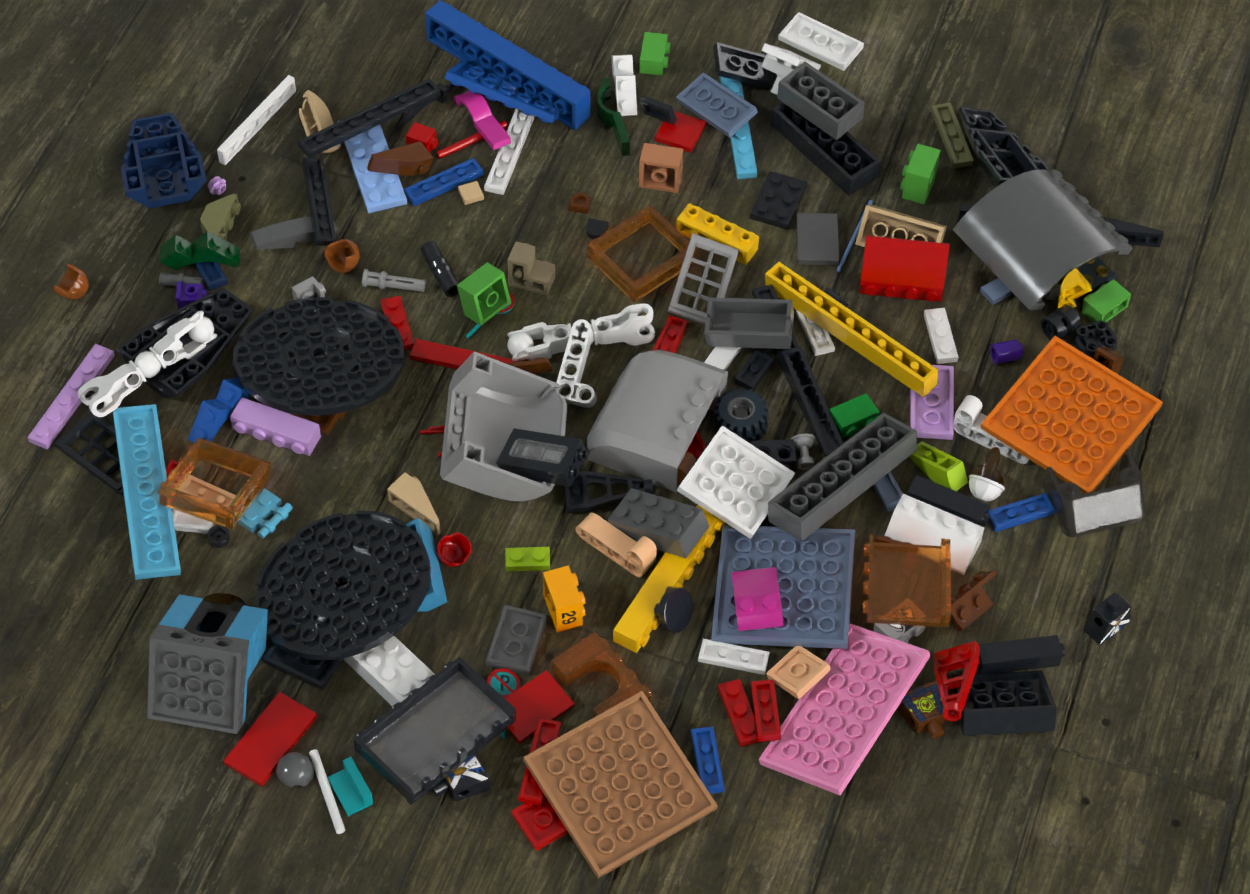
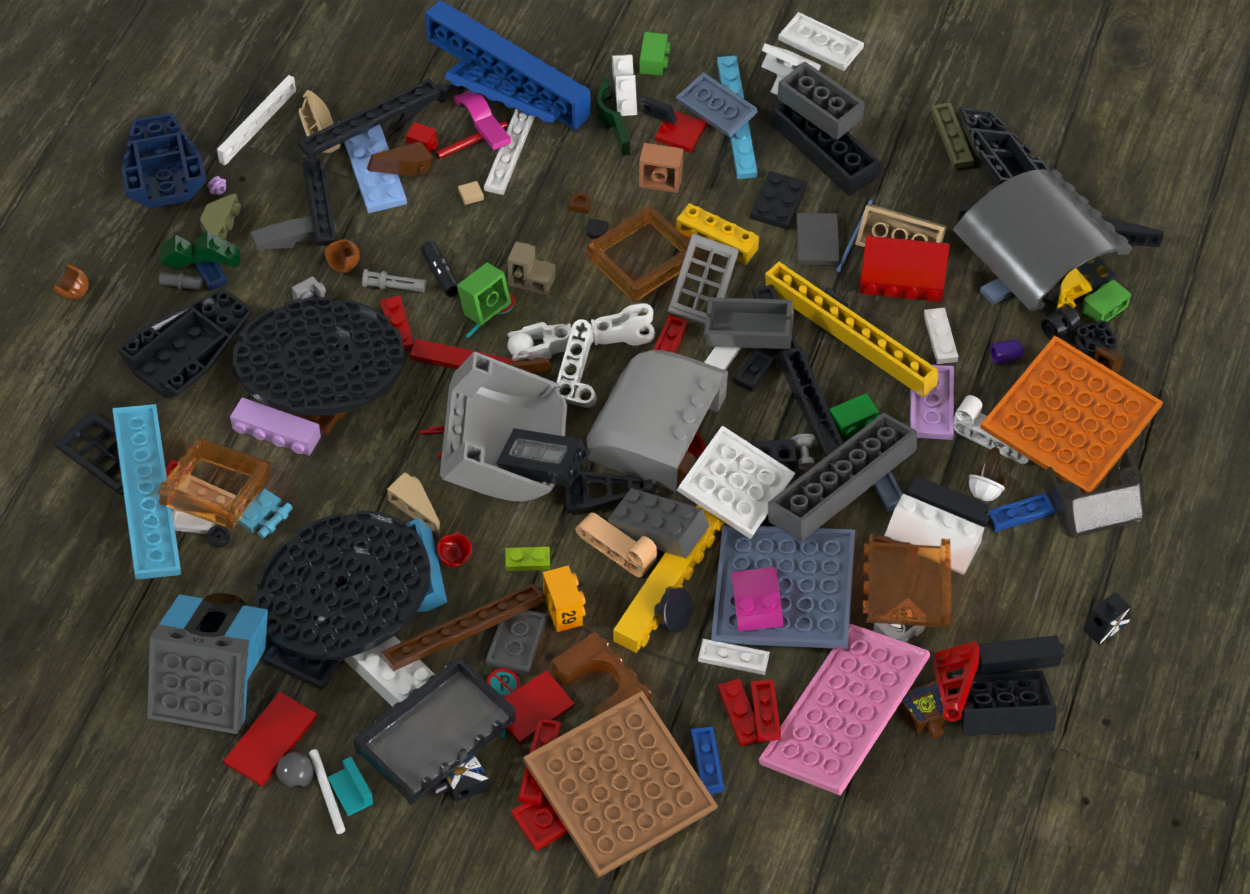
lavender plate [28,344,115,450] -> none
white piece [78,311,217,417] -> none
dark purple brick [176,281,208,309] -> none
blue arch [188,378,250,449] -> none
blue tile [404,158,484,206] -> none
black plate [713,42,772,89] -> none
black wheel [714,388,768,444] -> none
light nougat plate [766,646,831,699] -> none
white tile [794,309,835,356] -> none
bright green brick [900,144,941,205] -> none
lime slope [909,441,968,491] -> none
reddish brown bracket [924,570,997,631] -> none
none -> reddish brown tile [381,583,546,671]

